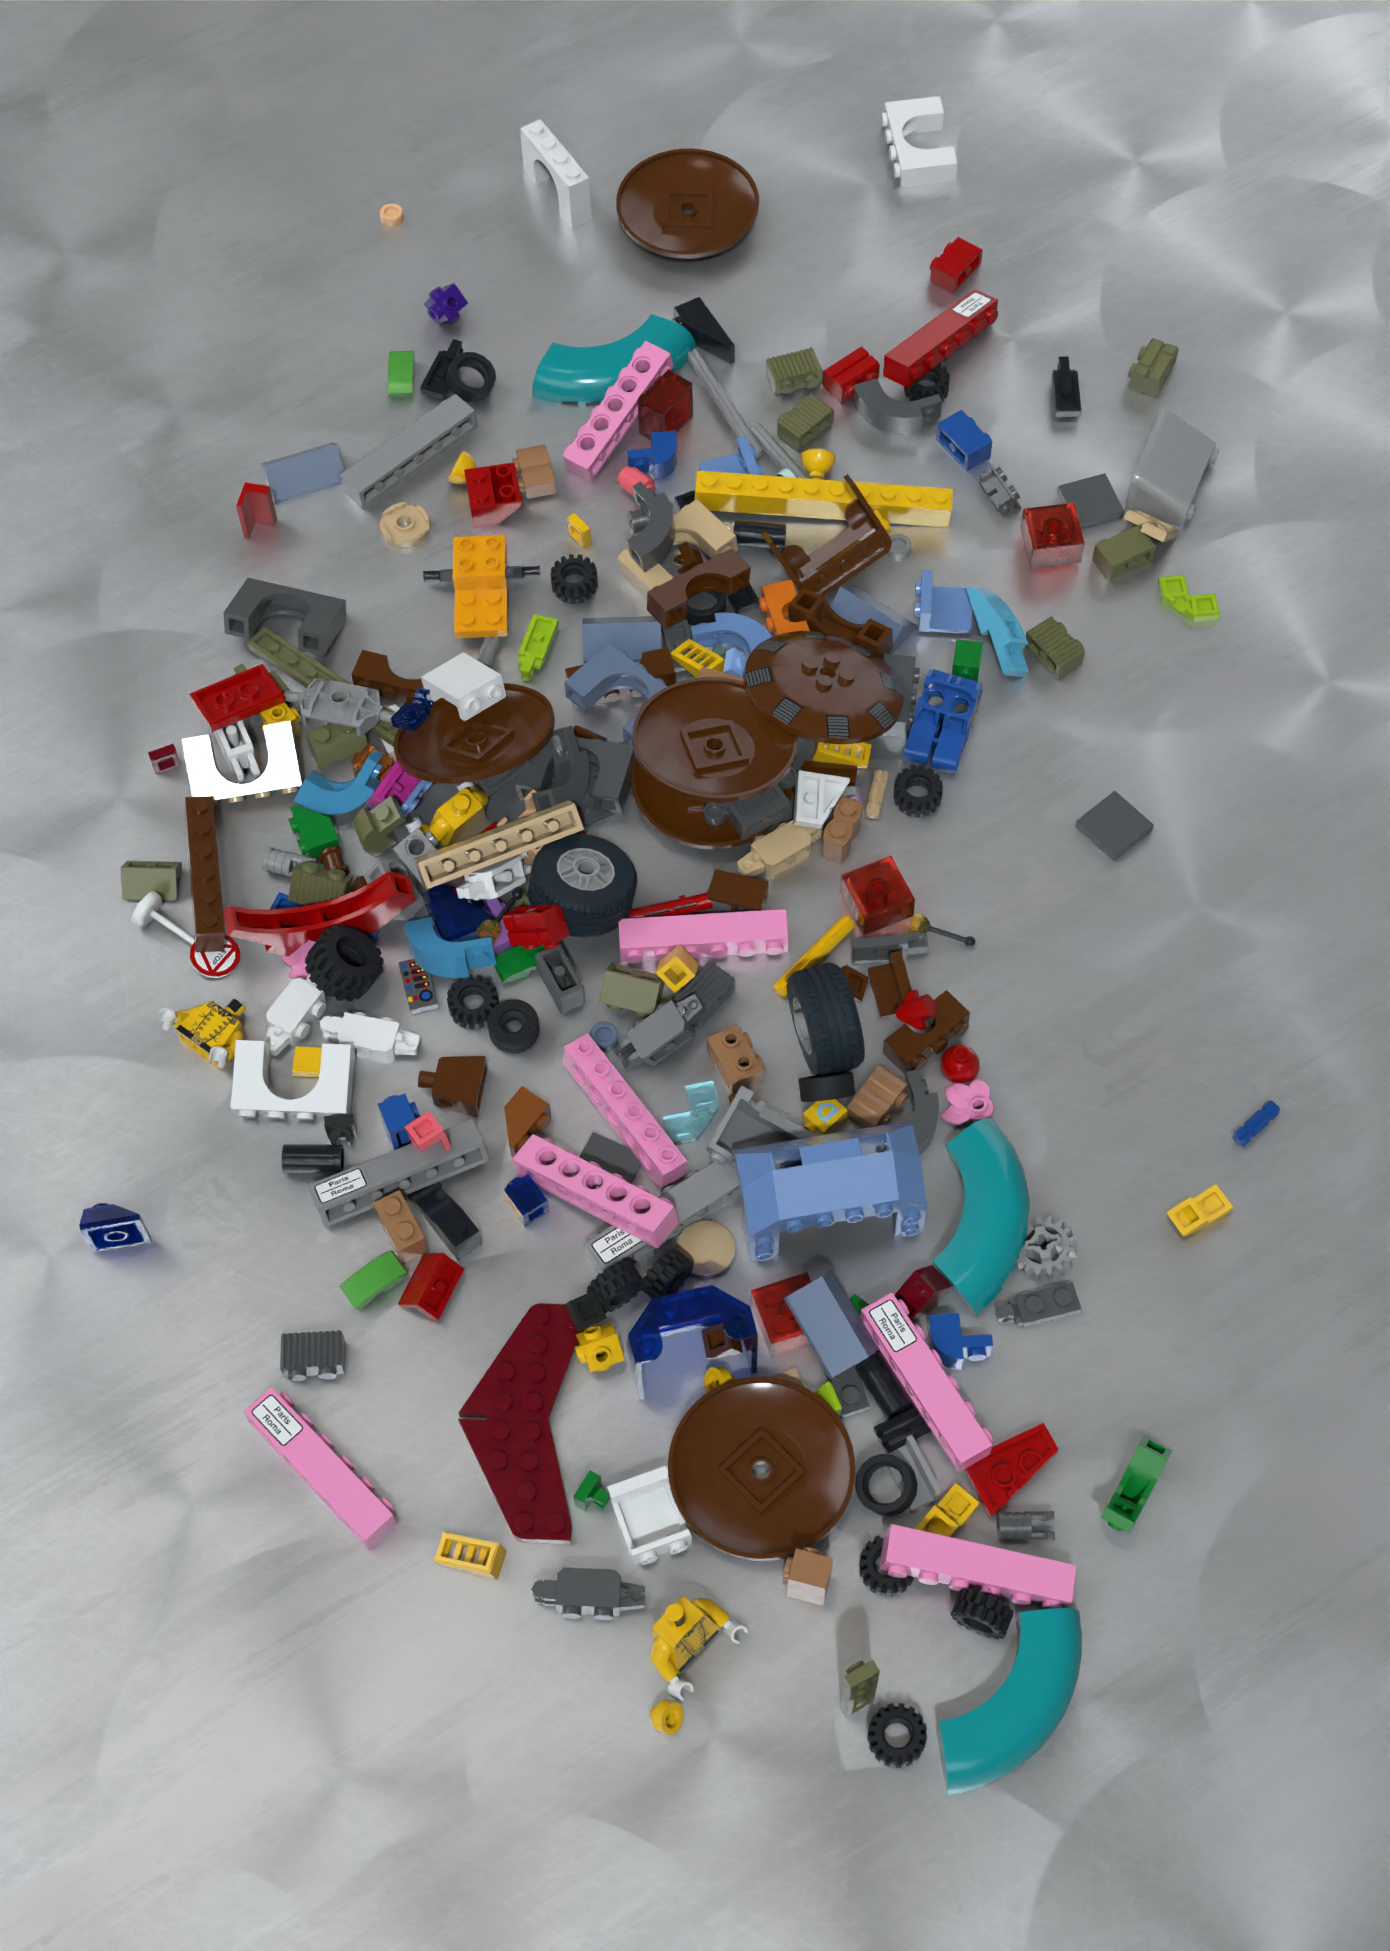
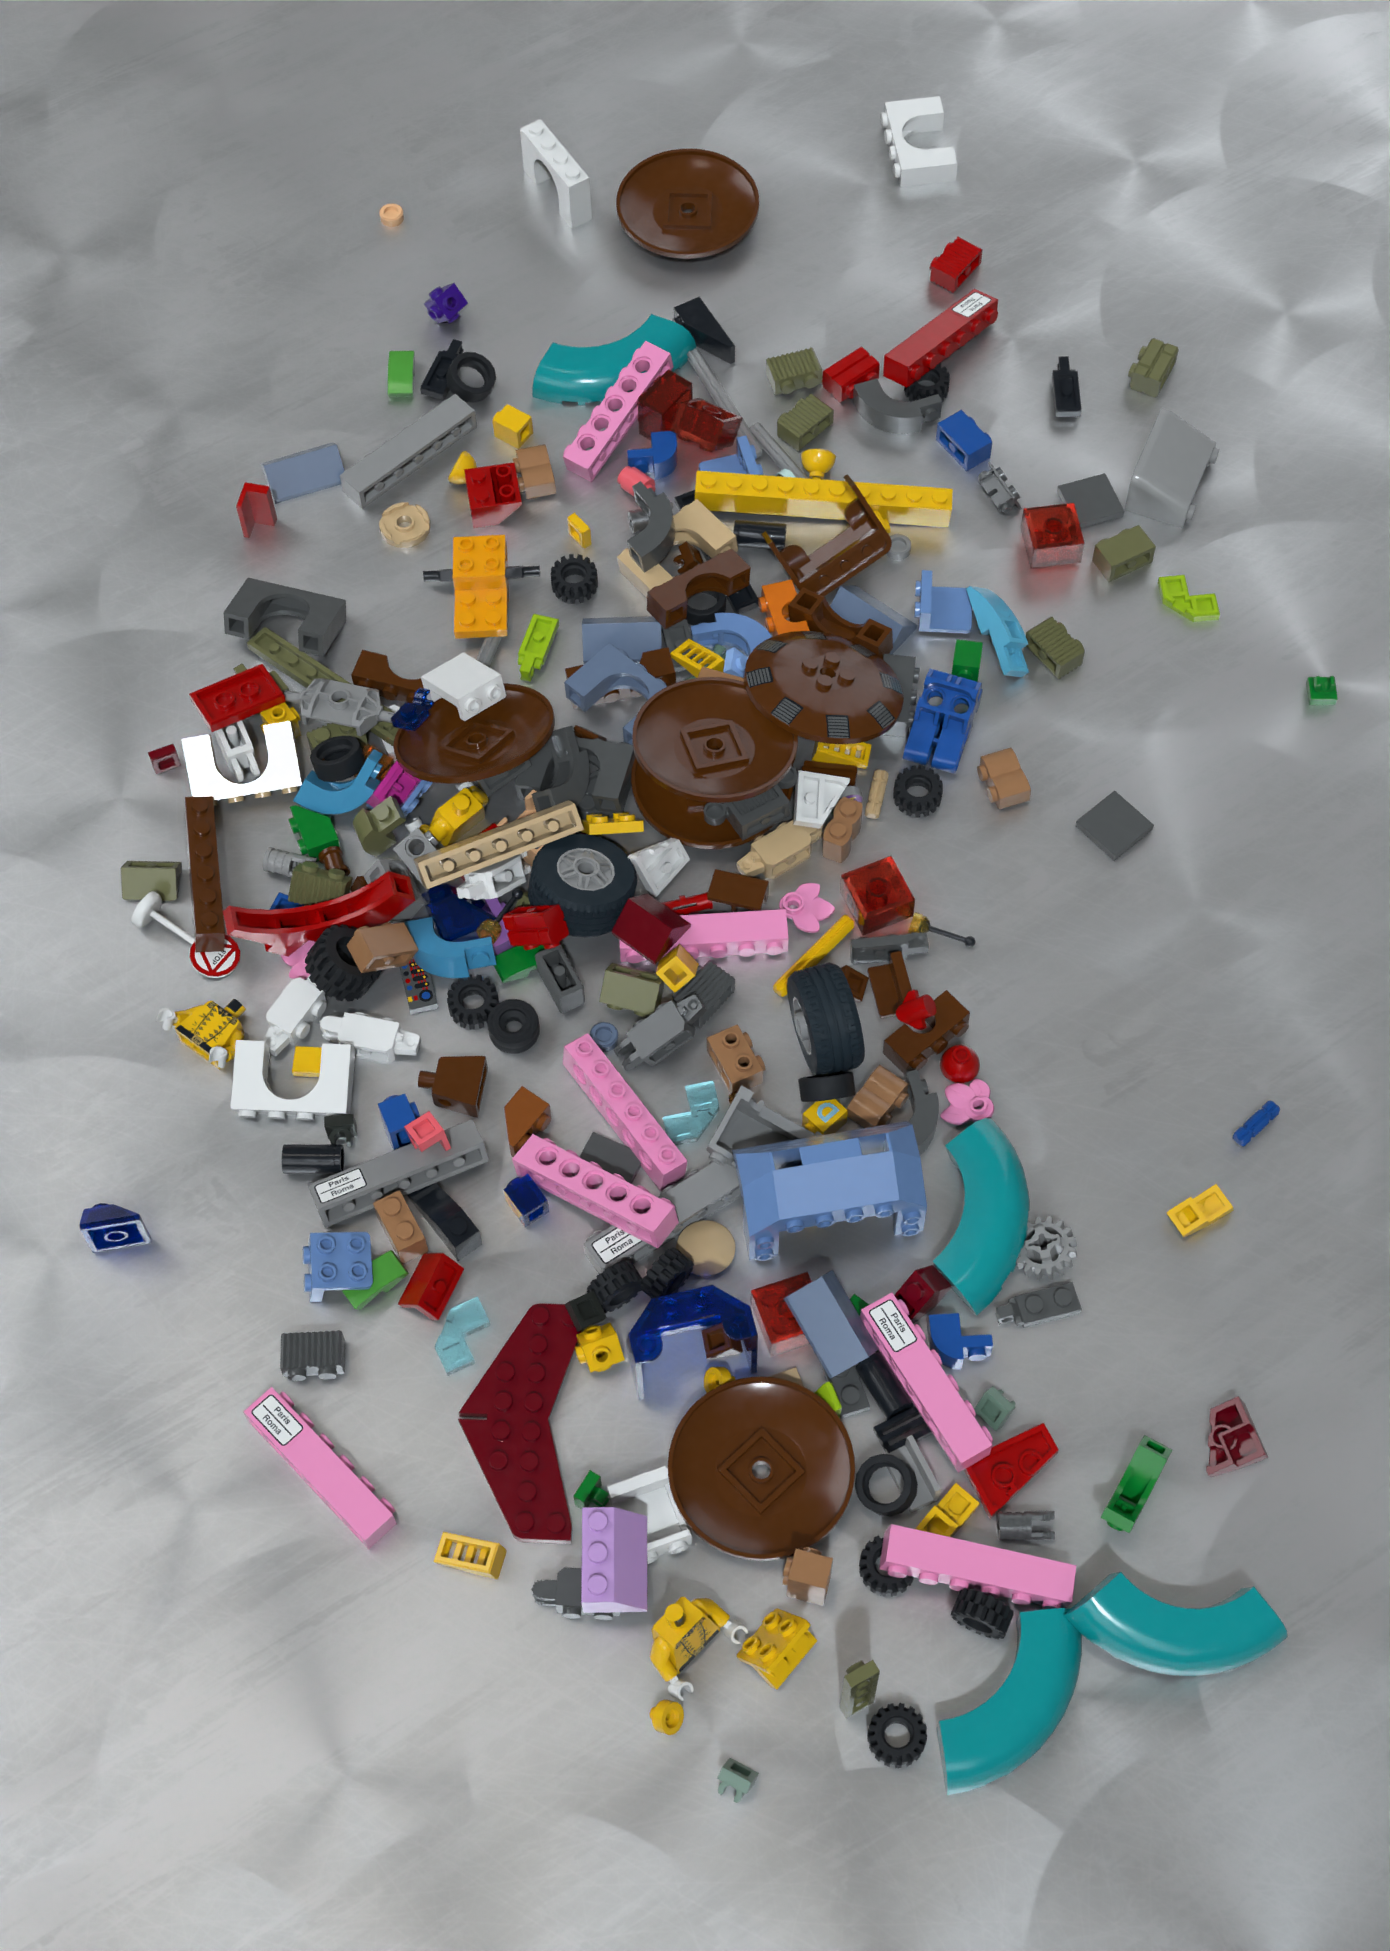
tan tile [1124,508,1179,542] -> none
none -> medium blue bracket [302,1232,373,1302]
none -> black tyre [310,736,365,782]
none -> medium nougat brick [346,922,419,973]
none -> clear light blue tile [435,1296,491,1376]
none -> yellow brick [492,404,533,449]
none -> yellow plate [581,812,644,835]
none -> lavender slope [581,1507,647,1613]
none -> dark red slope [611,893,691,965]
none -> white wing [627,838,690,897]
none -> clear red brick [671,398,743,452]
none -> sand green tile [717,1758,759,1803]
none -> yellow bracket [736,1608,818,1690]
none -> bright pink plate [779,883,835,933]
none -> sand green tile [974,1386,1016,1431]
none -> medium nougat brick [977,748,1031,810]
none -> teal brick [1064,1572,1288,1676]
none -> slope [1206,1396,1269,1477]
none -> green tile [1306,676,1338,705]

